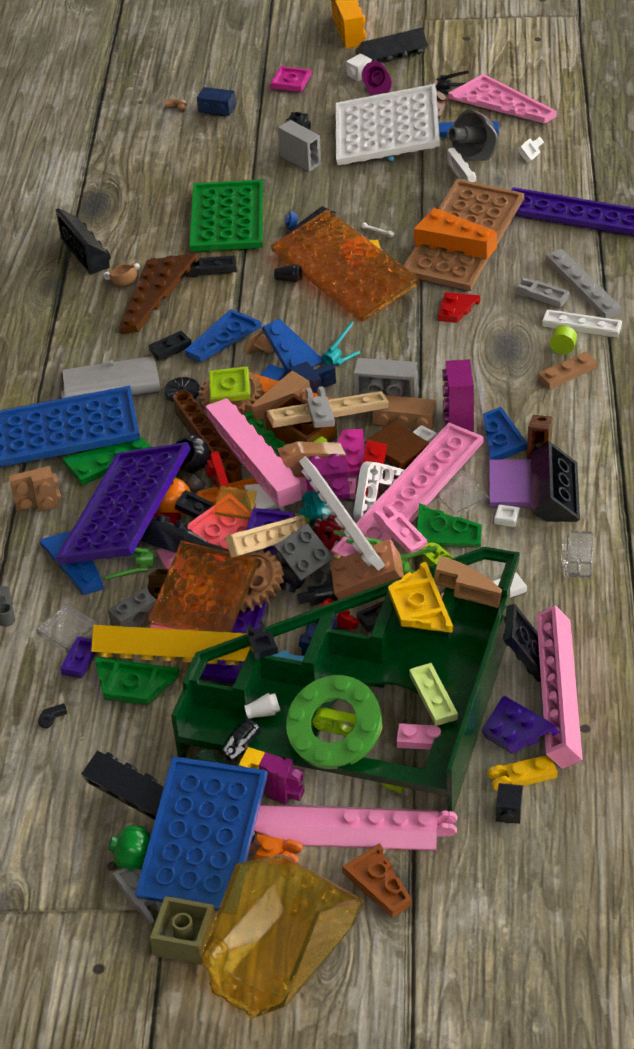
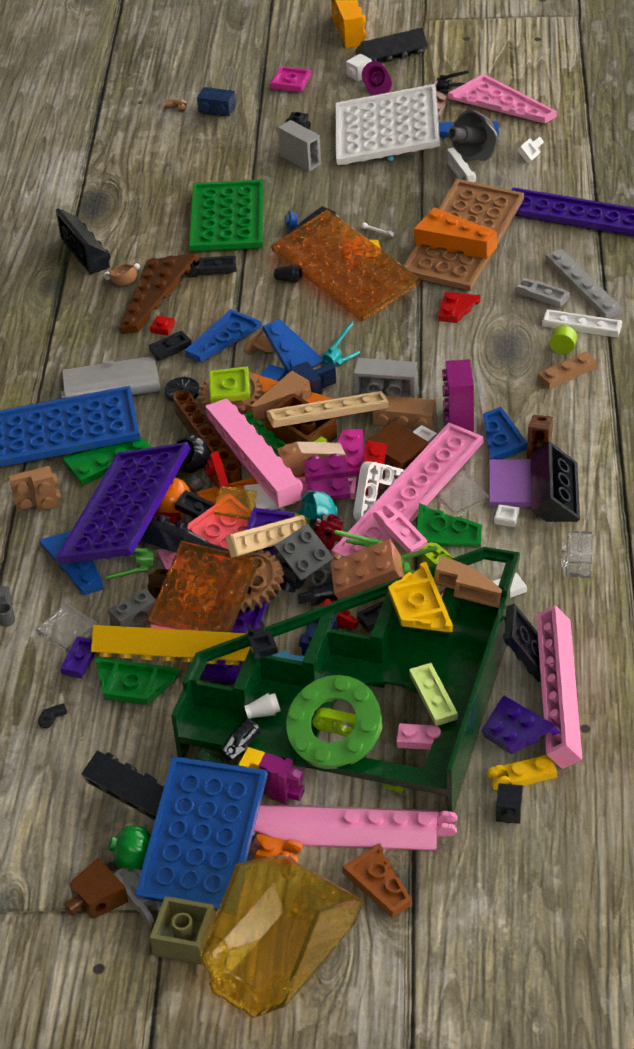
white plate [299,456,385,571] -> none
light grey hinge [305,386,335,428] -> none
none -> reddish brown torso [64,858,129,919]
none -> red plate [150,316,175,336]

